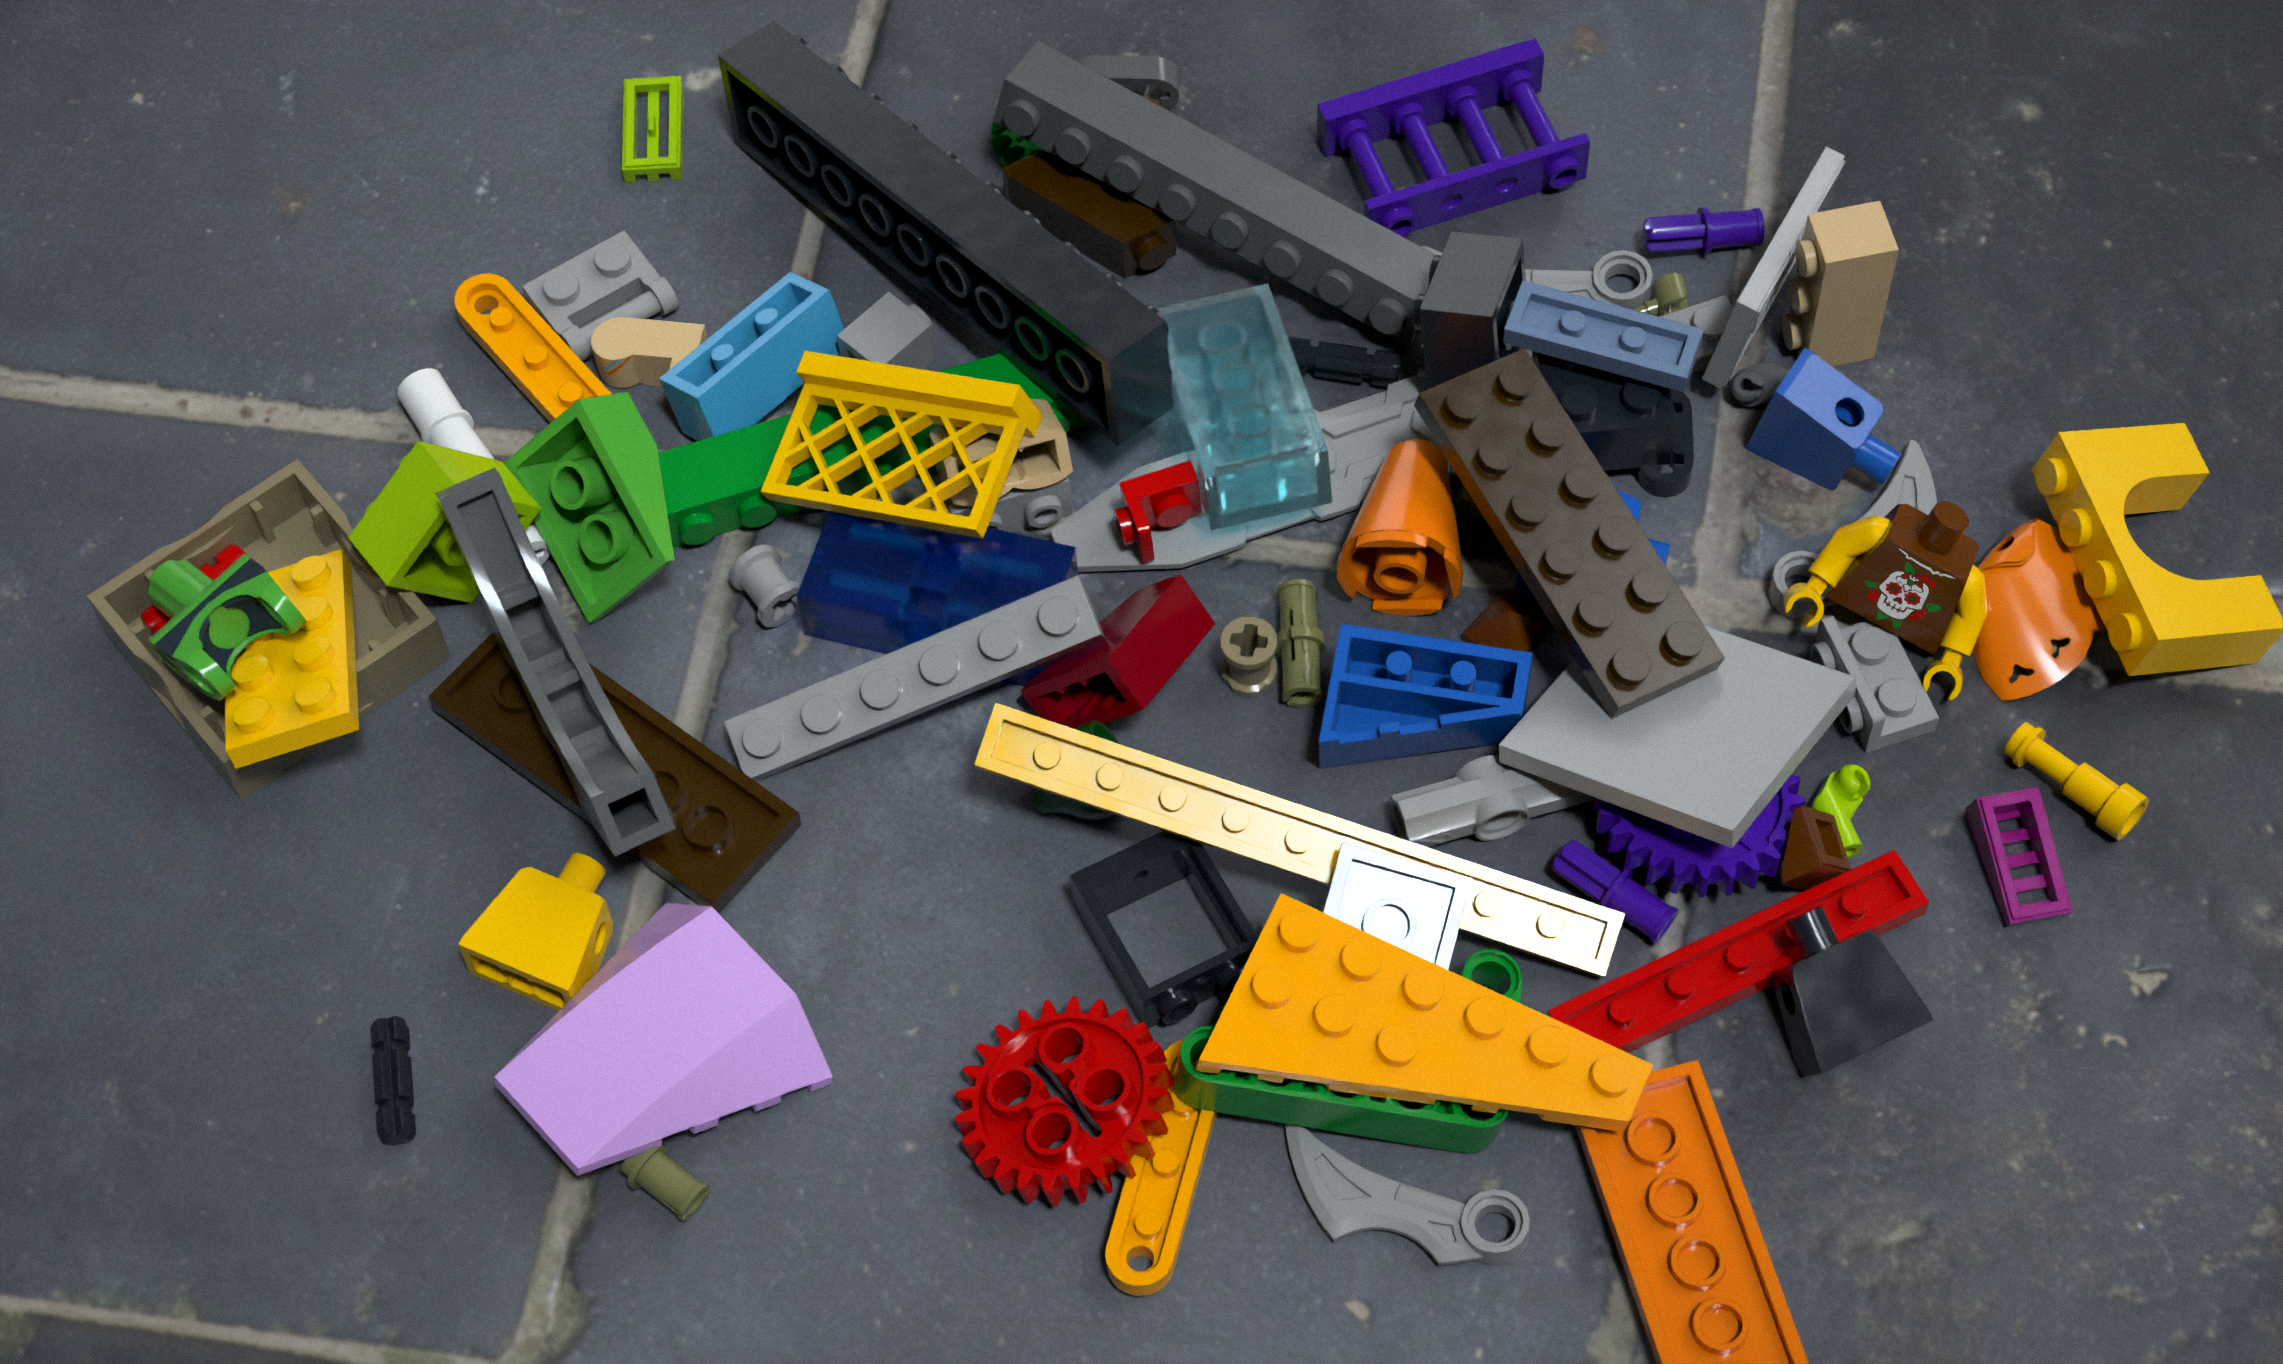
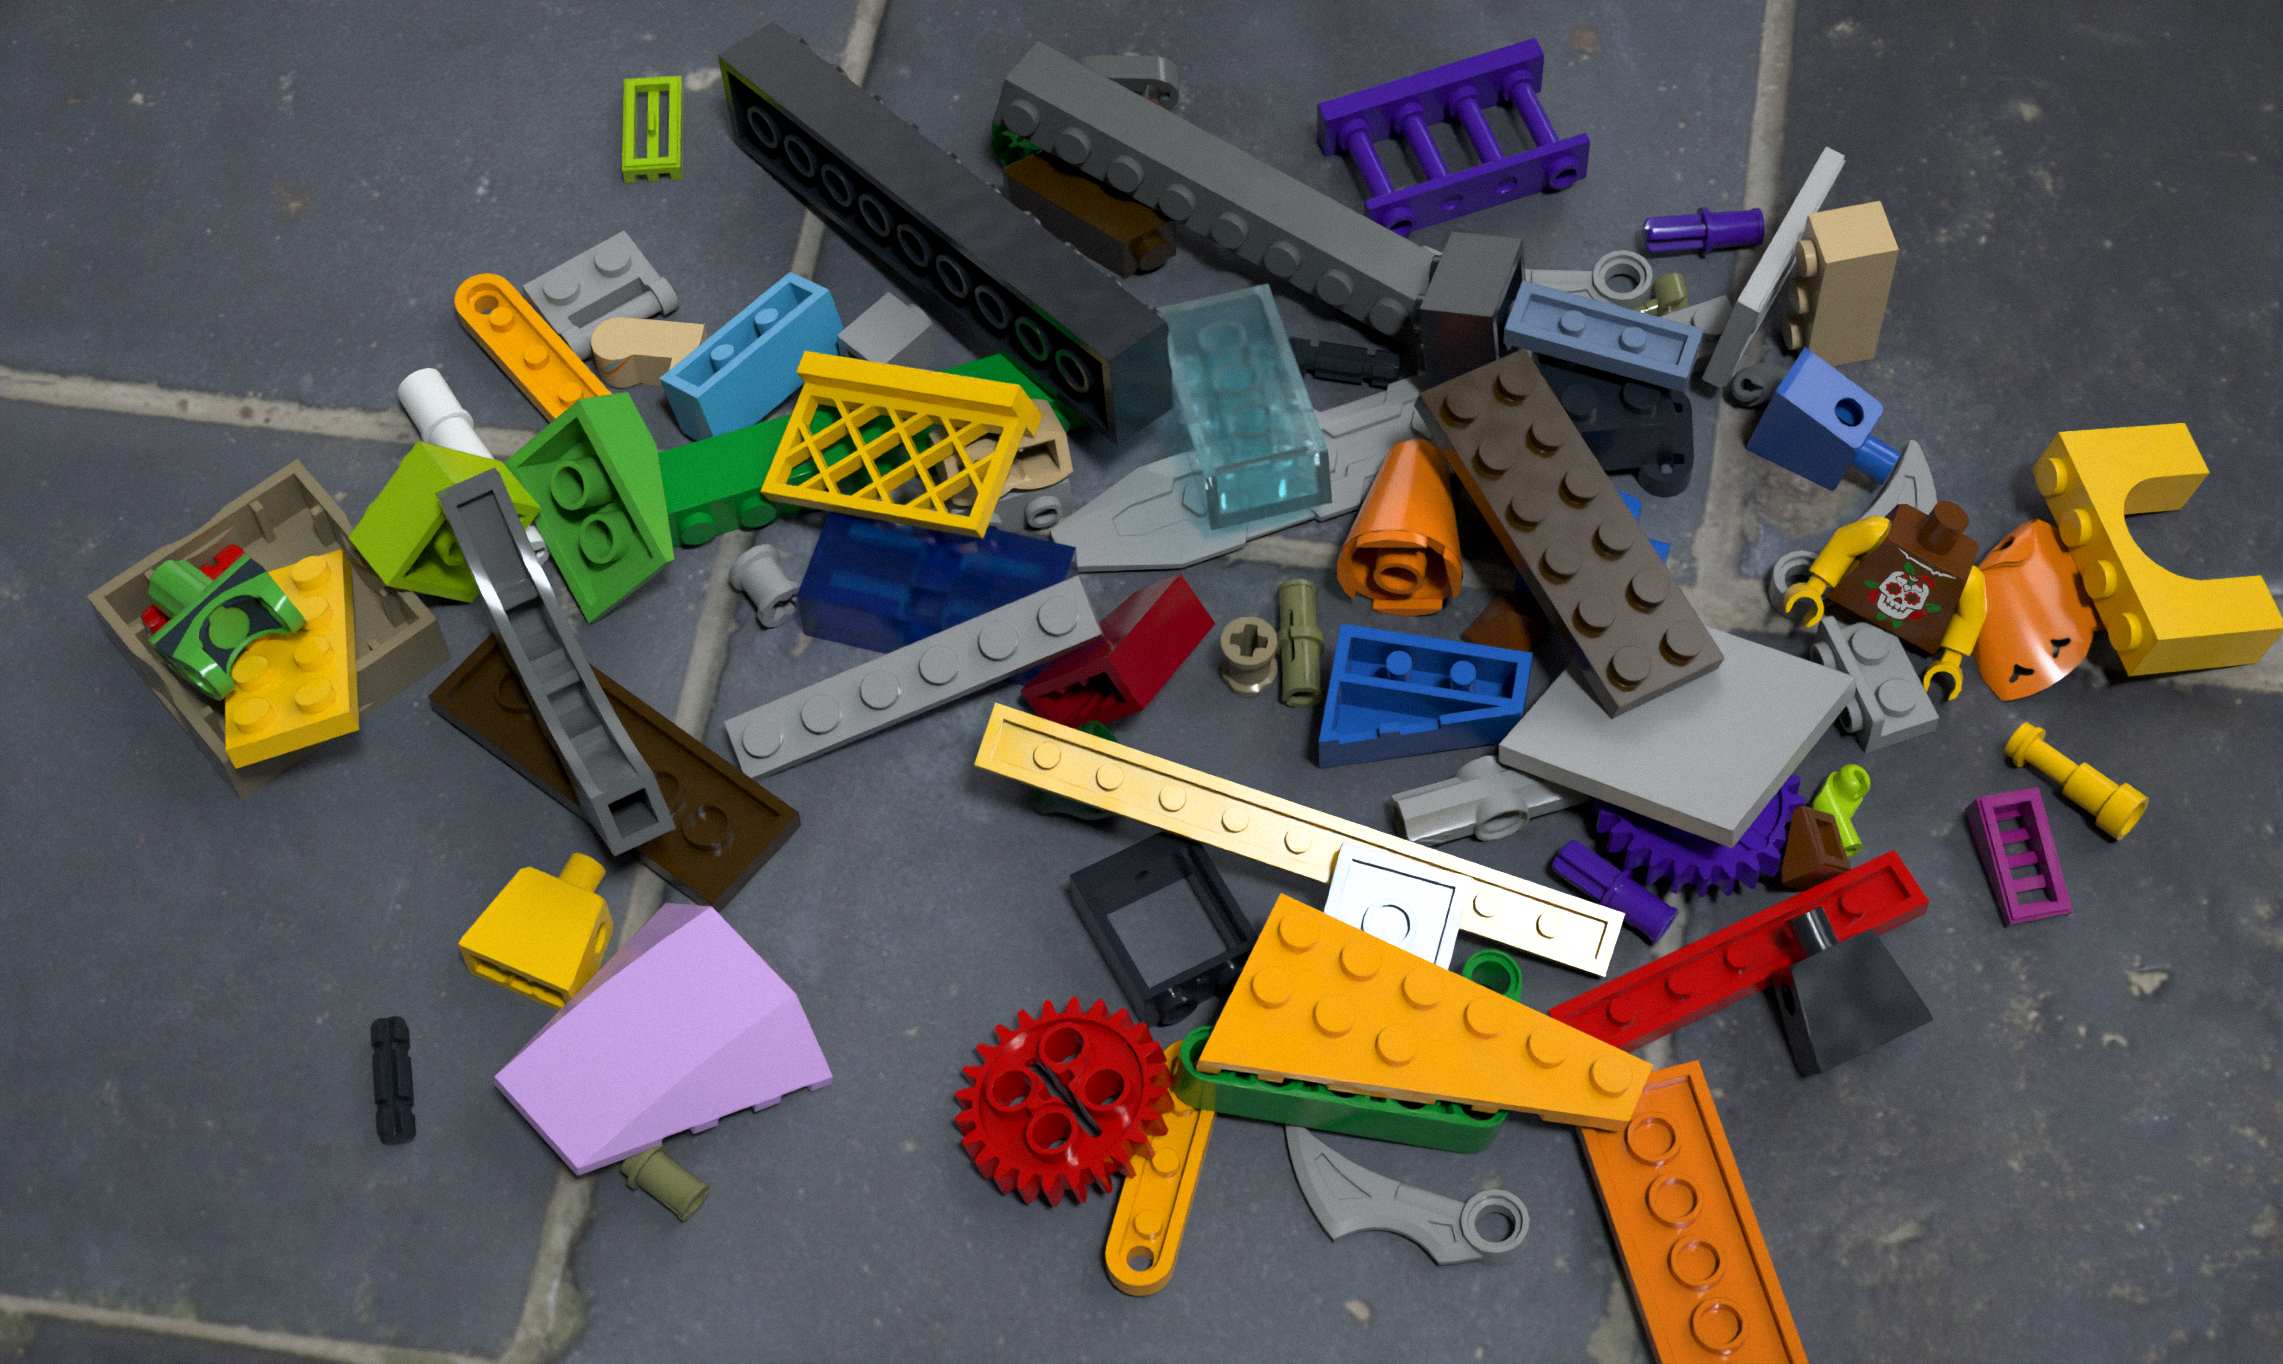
red bracket [1114,460,1203,563] -> none

